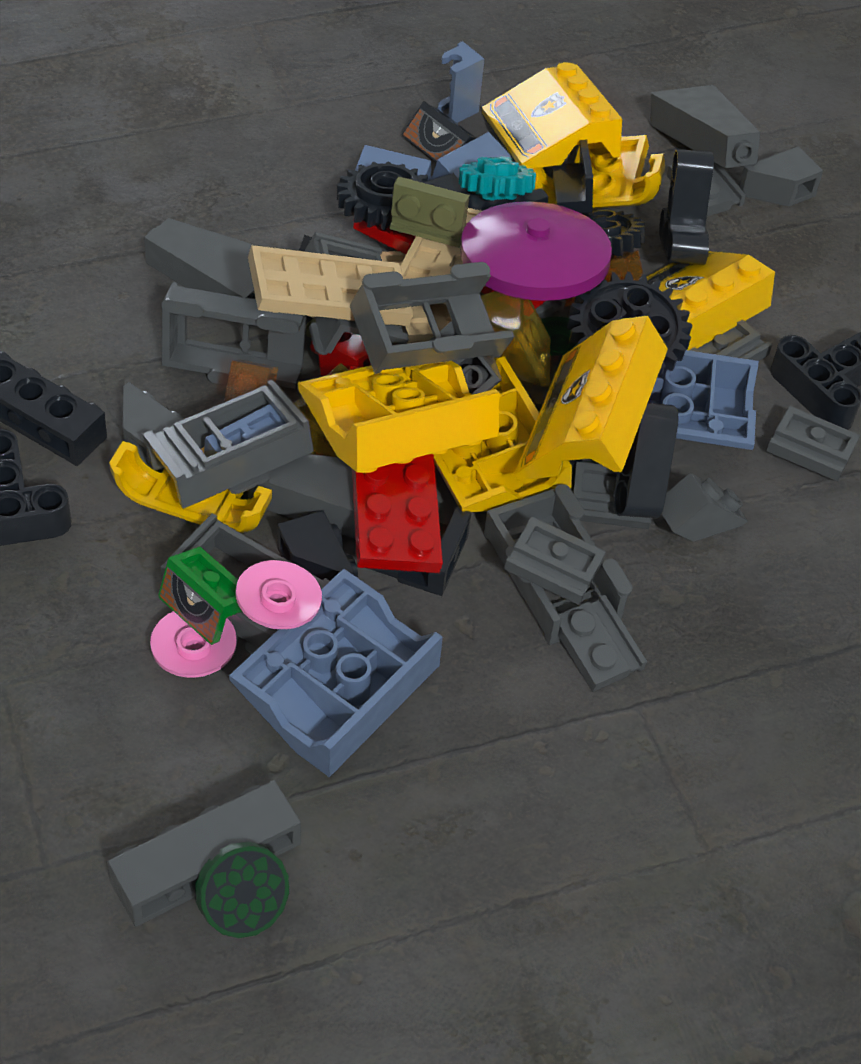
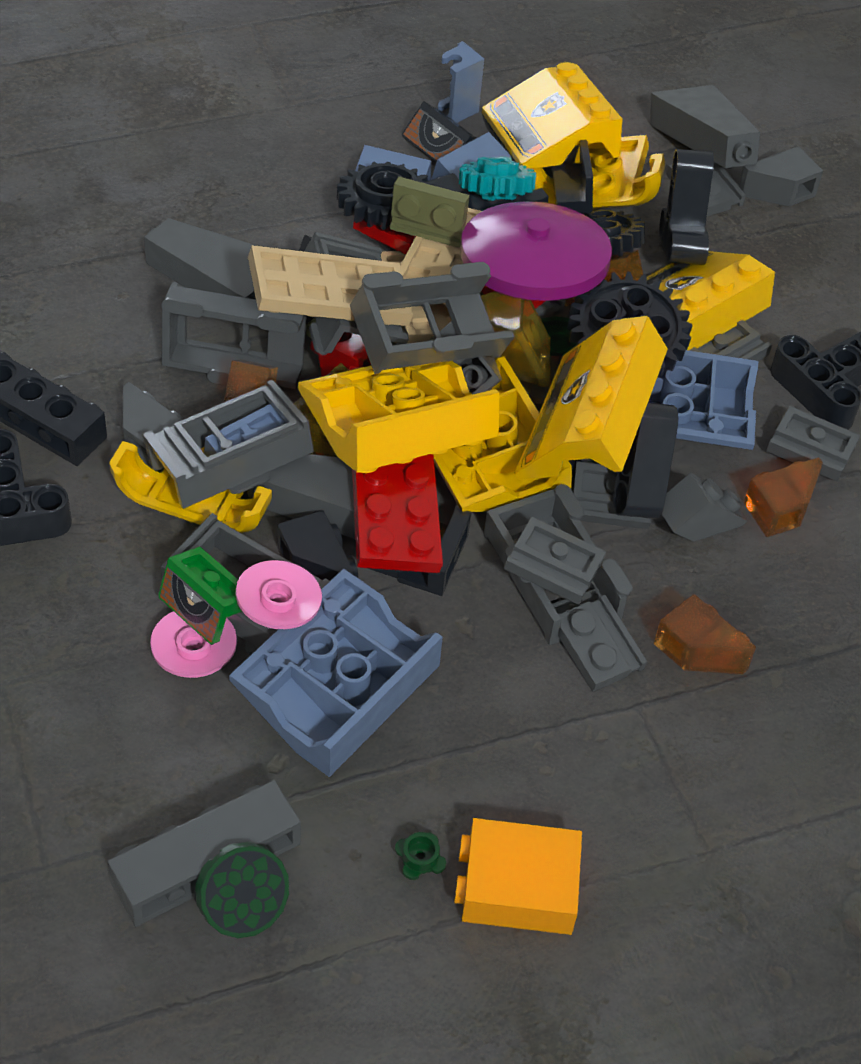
none -> dark green plate [395,832,446,880]
none -> light orange brick [454,818,582,935]
none -> clear orange slope [654,594,756,674]
none -> clear orange slope [744,457,823,537]

